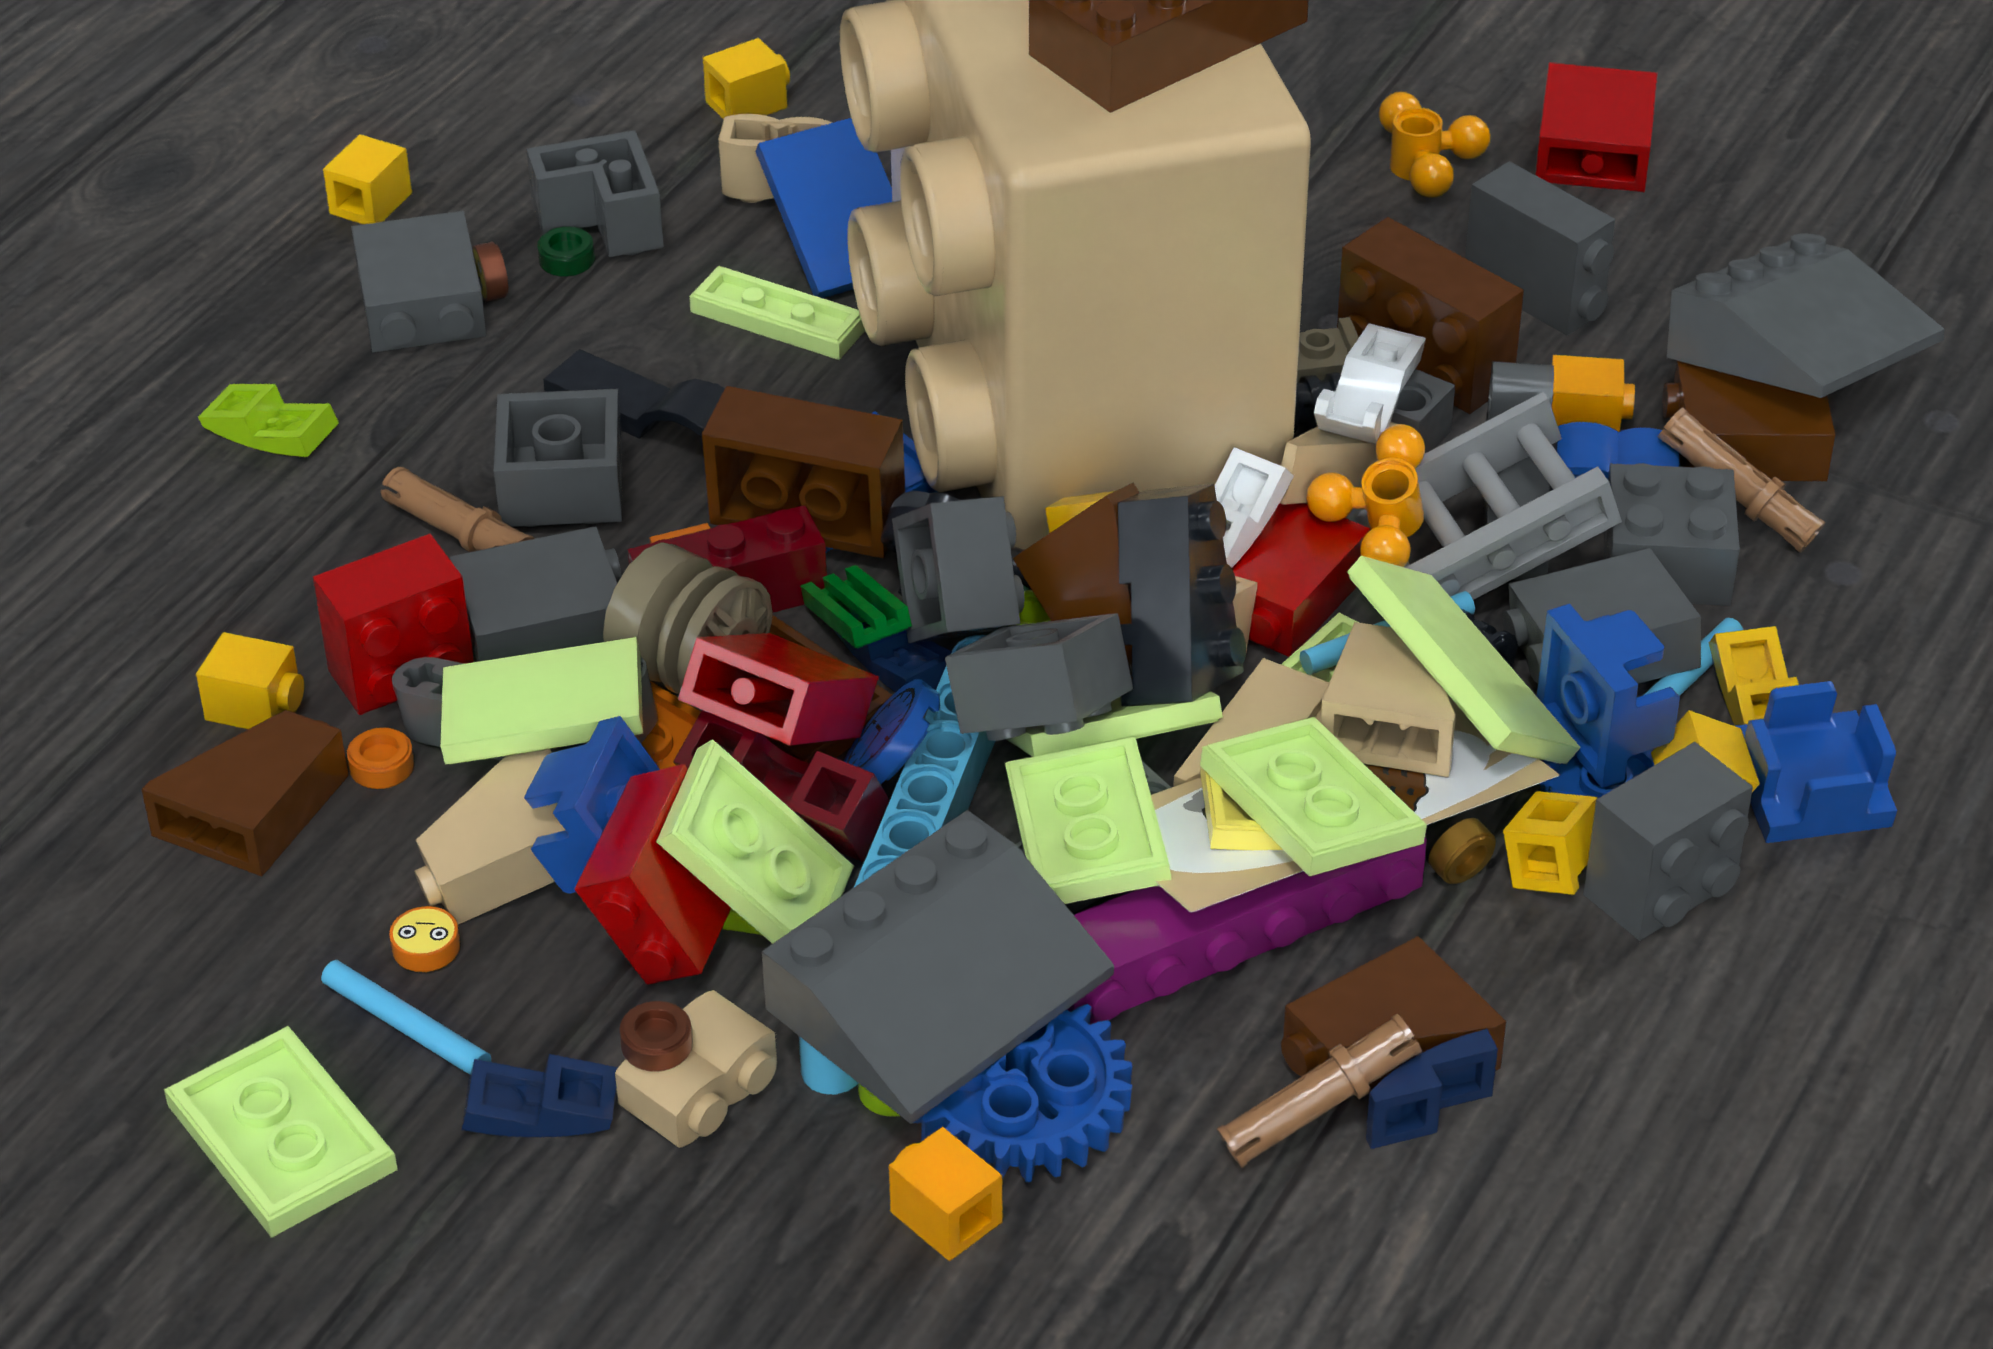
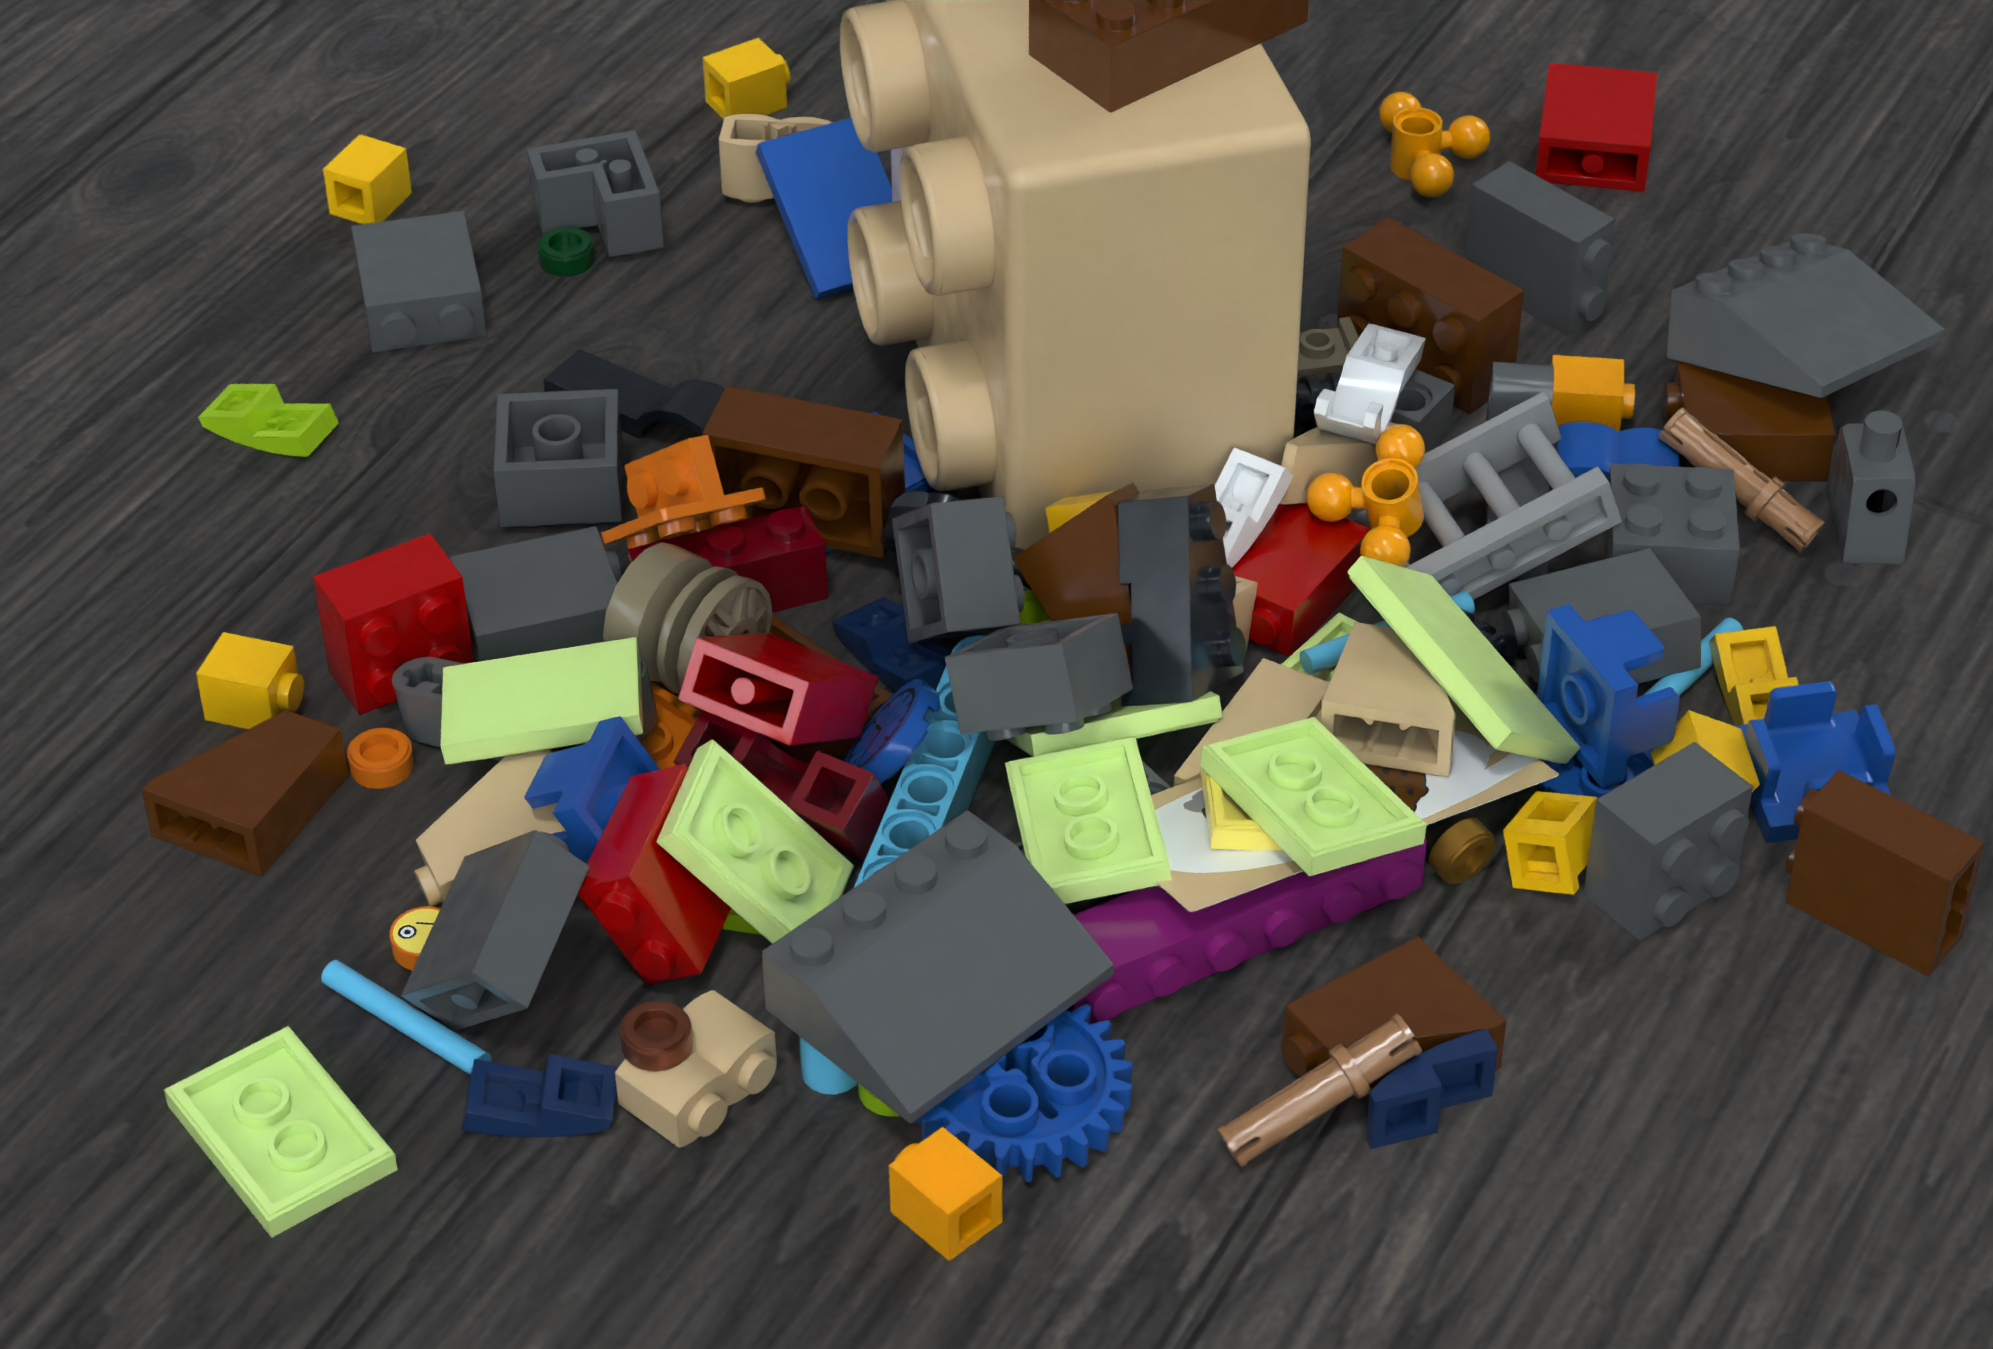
medium nougat pin [381,467,535,552] -> none
copper tile [472,242,509,302] -> none
yellowish green tile [690,266,865,360] -> none
green tile [800,565,912,648] -> none
none -> dark grey brick [401,830,590,1031]
none -> orange bracket [601,435,766,549]
none -> reddish brown brick [1785,770,1985,976]
none -> dark grey torso [1826,410,1915,564]

